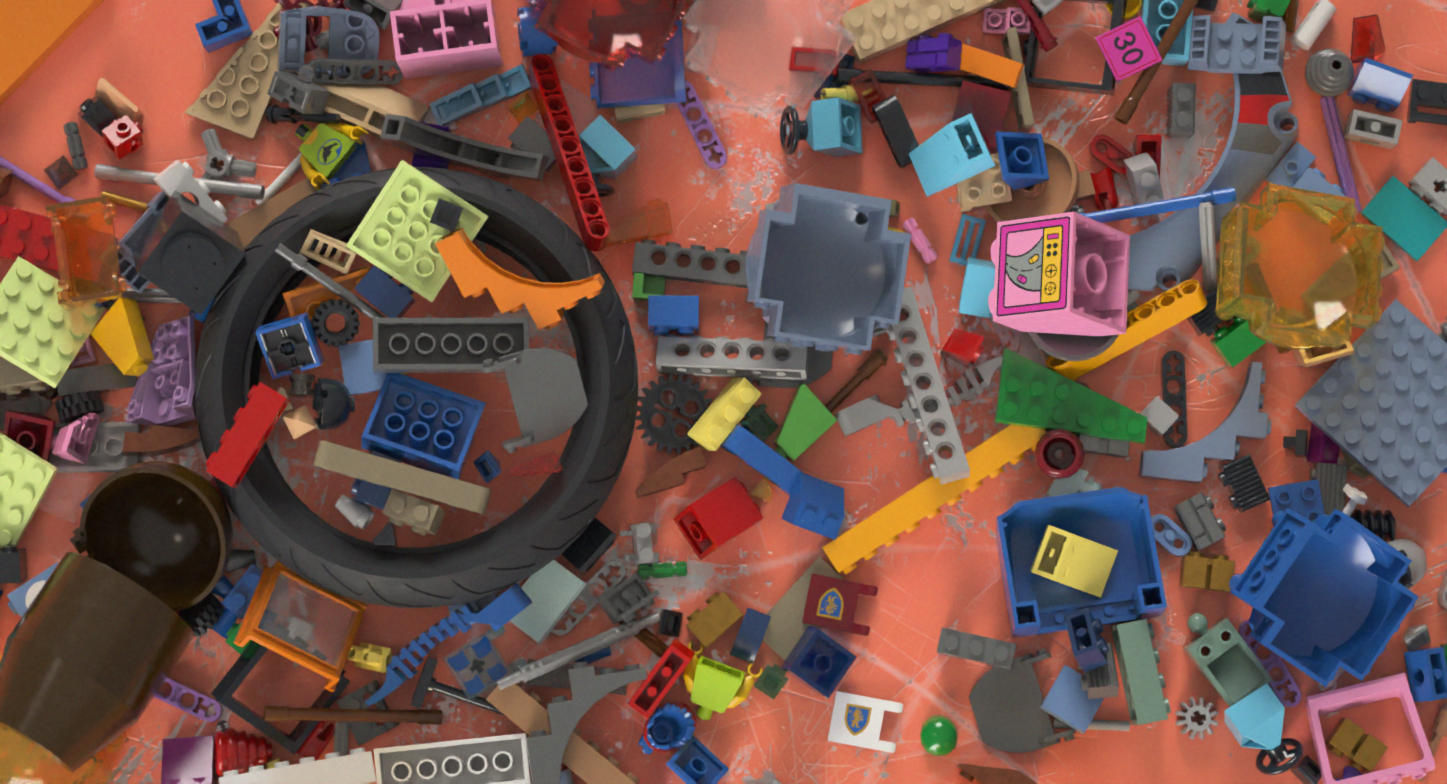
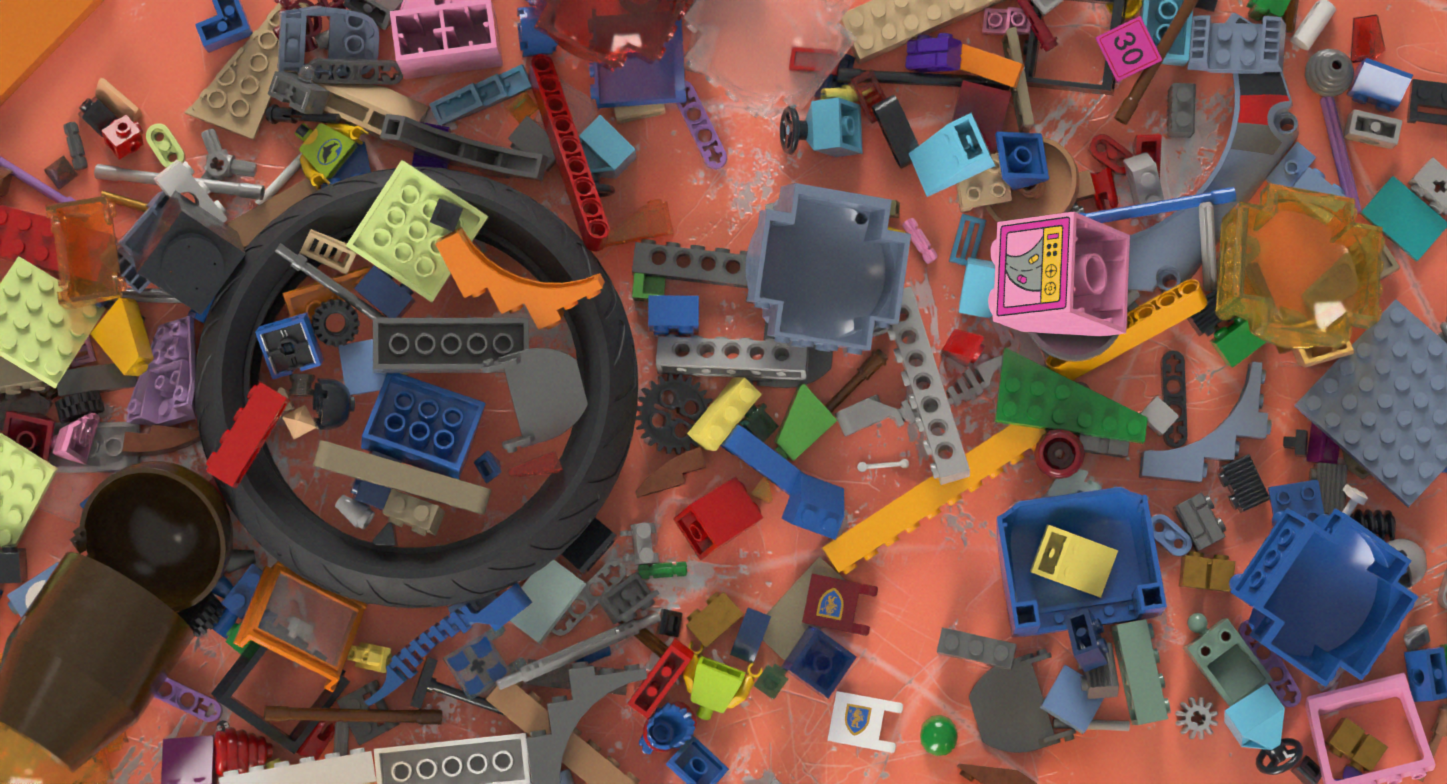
none -> yellowish green plate [146,124,185,168]
none -> white hinge [857,459,909,472]

